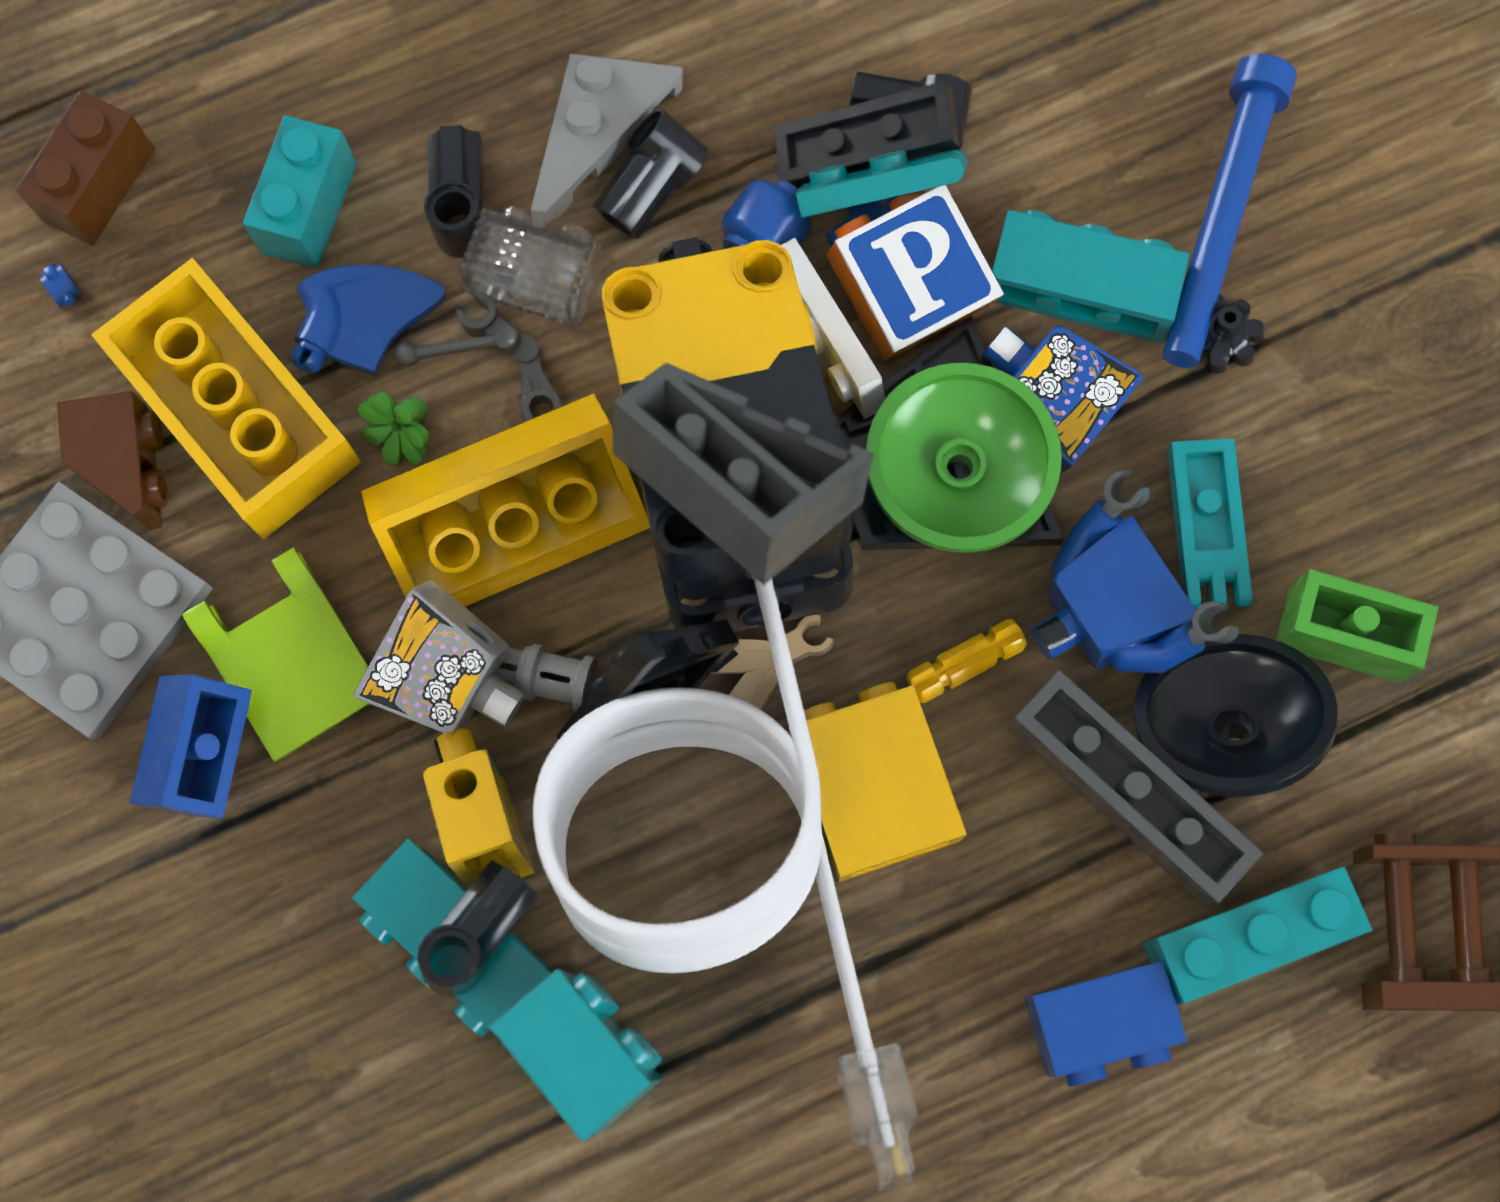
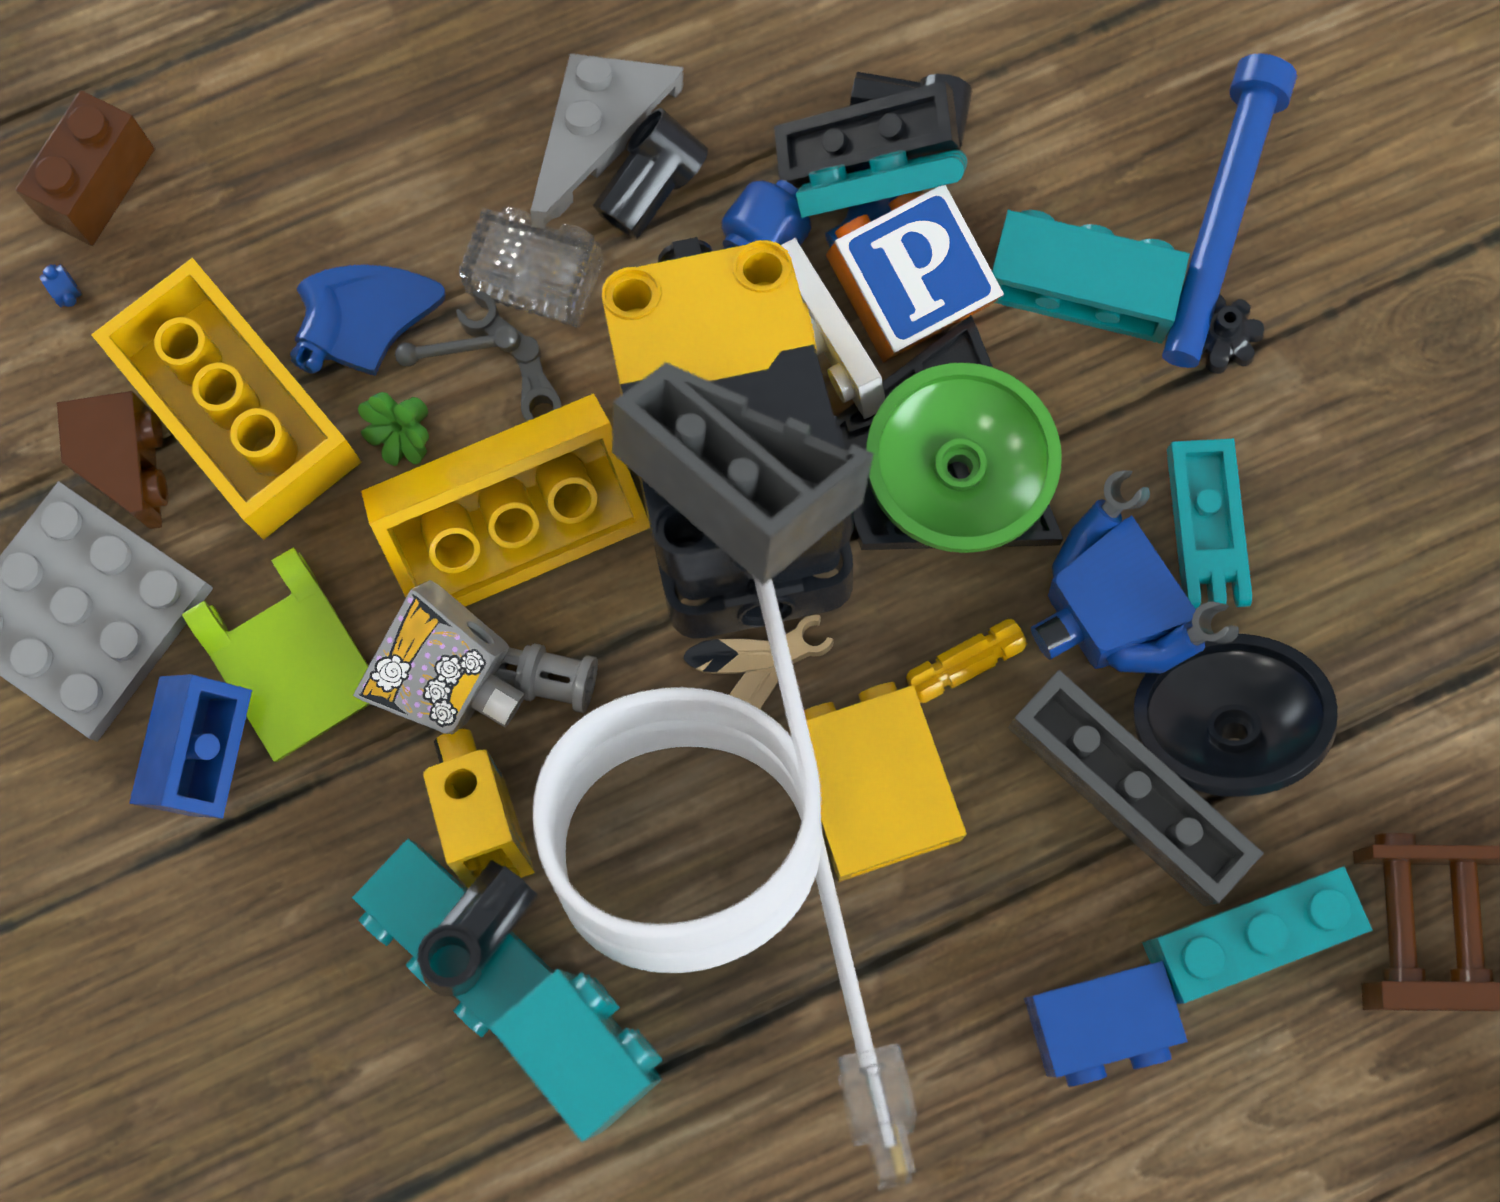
teal brick [242,115,357,270] -> none
black piece [424,125,489,258] -> none
black wing [556,620,740,740] -> none
torso [982,325,1144,474] -> none
bright green brick [1276,569,1439,683] -> none

